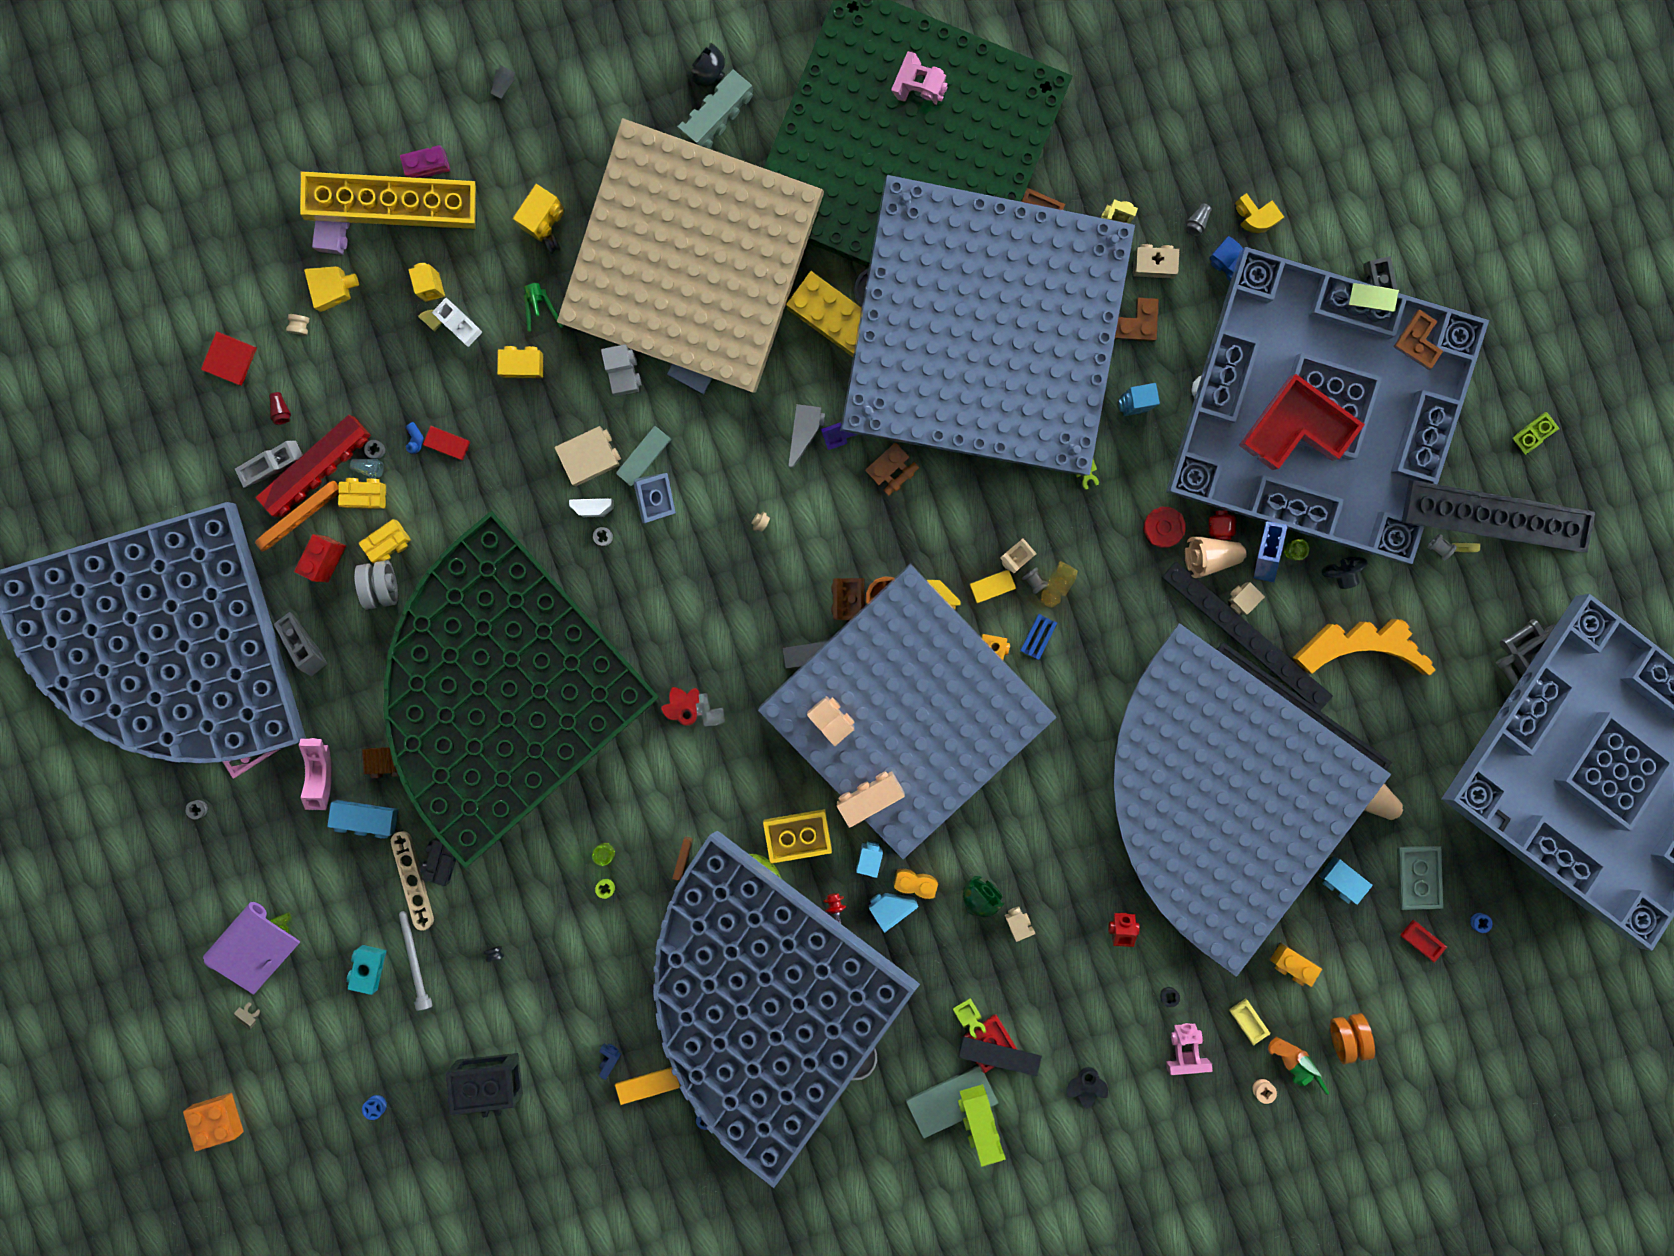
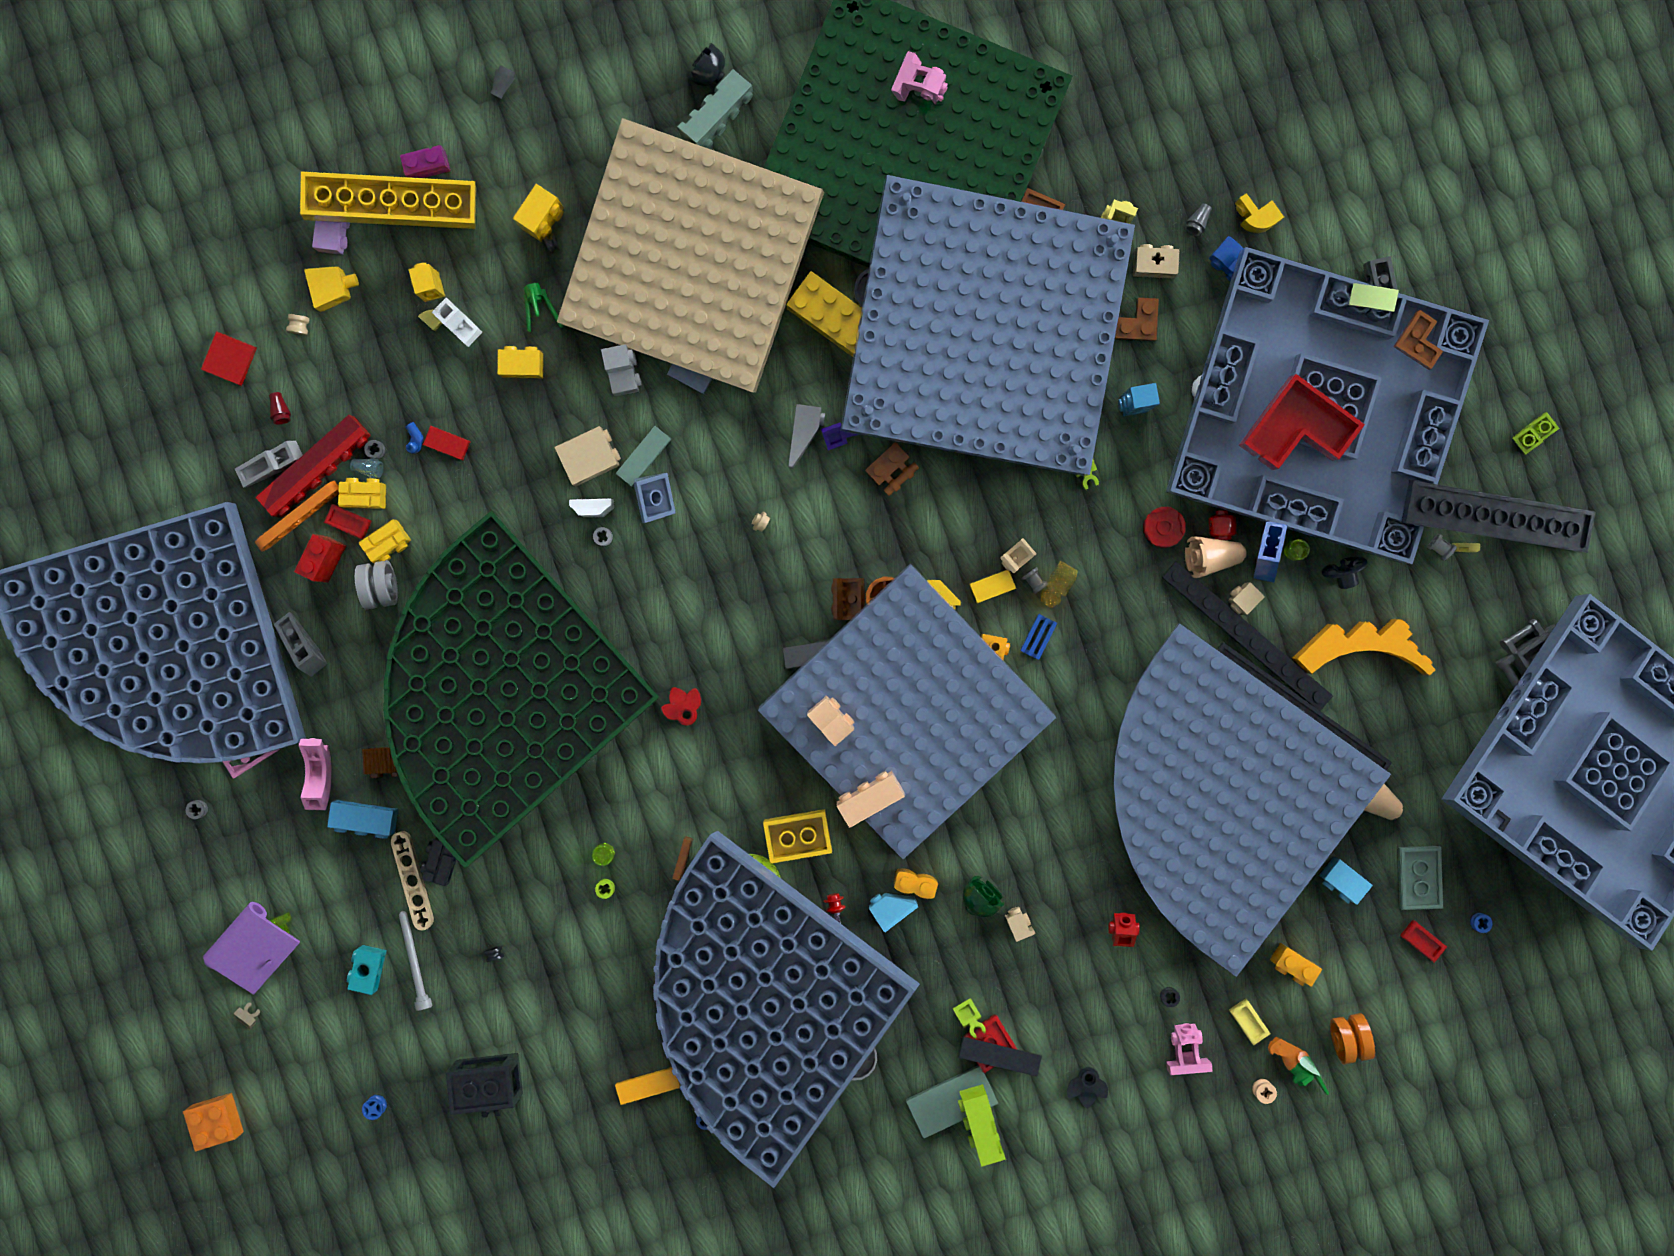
dark blue bracket [599,1043,621,1080] -> none
clear bracket [696,693,725,726] -> none
medium azure brick [856,841,883,878] -> none
none -> red tile [324,504,372,539]

